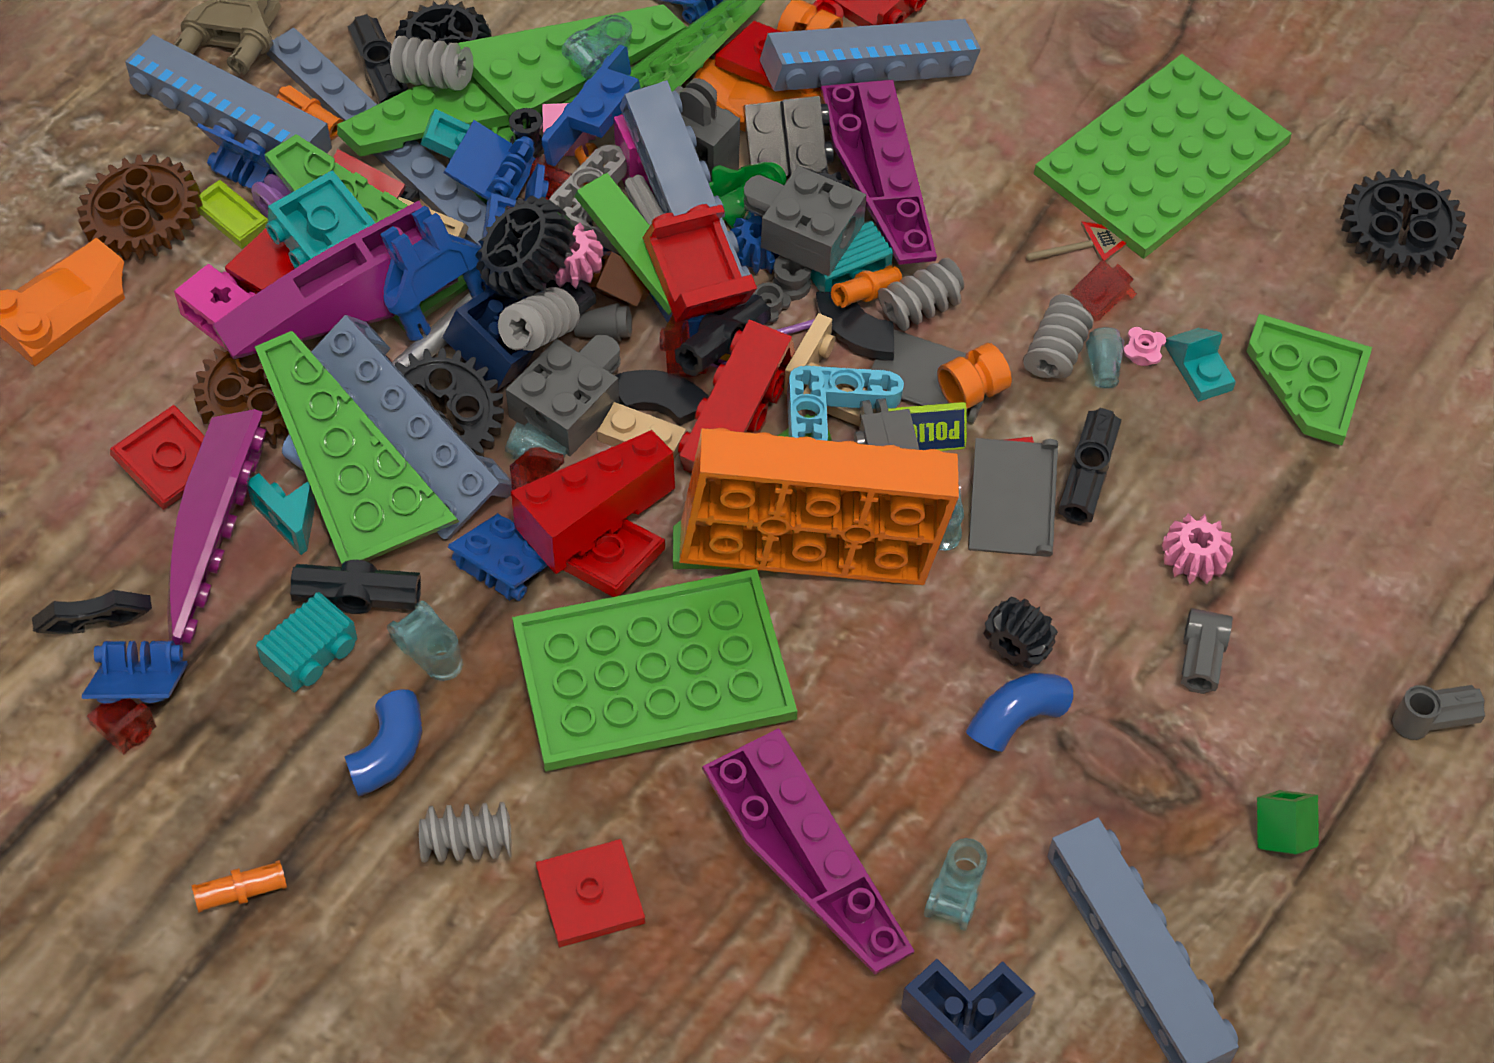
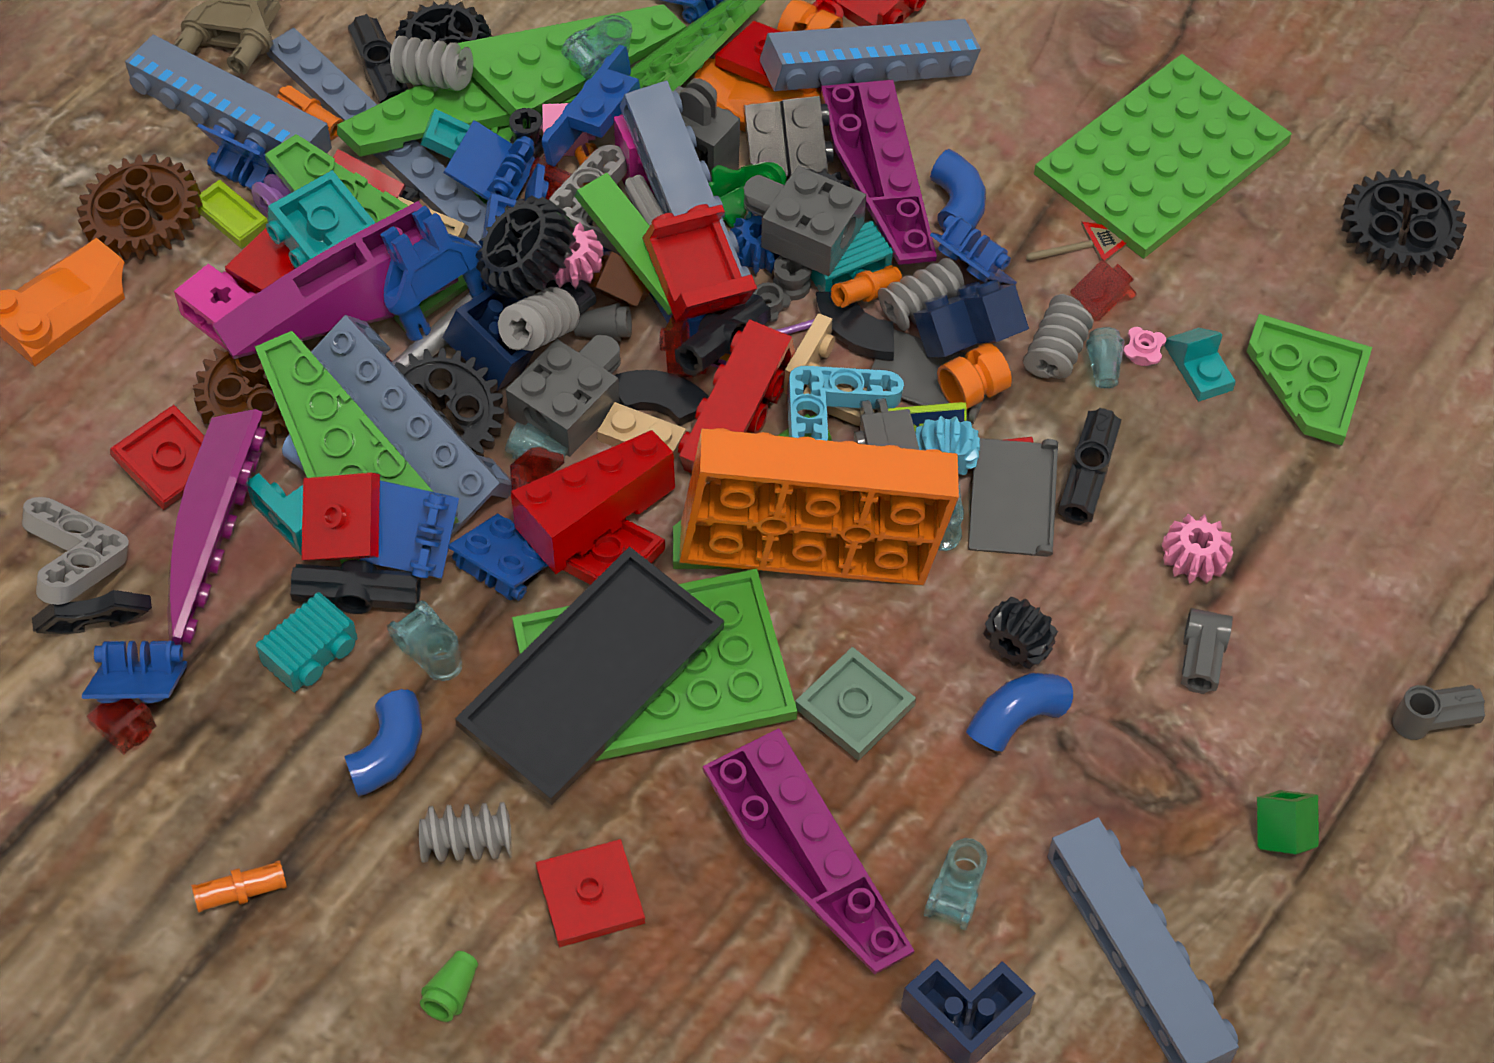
none -> light grey beam [22,497,129,605]
none -> red plate [301,472,380,562]
none -> blue hinge [360,480,459,579]
none -> bright green cone [420,951,478,1022]
none -> black tile [455,546,724,805]
none -> sand green plate [795,647,916,761]
none -> dark blue brick [913,280,1029,357]
none -> medium azure gear [915,416,980,475]
none -> blue cylinder [930,149,986,232]
none -> blue hinge [930,215,1017,285]

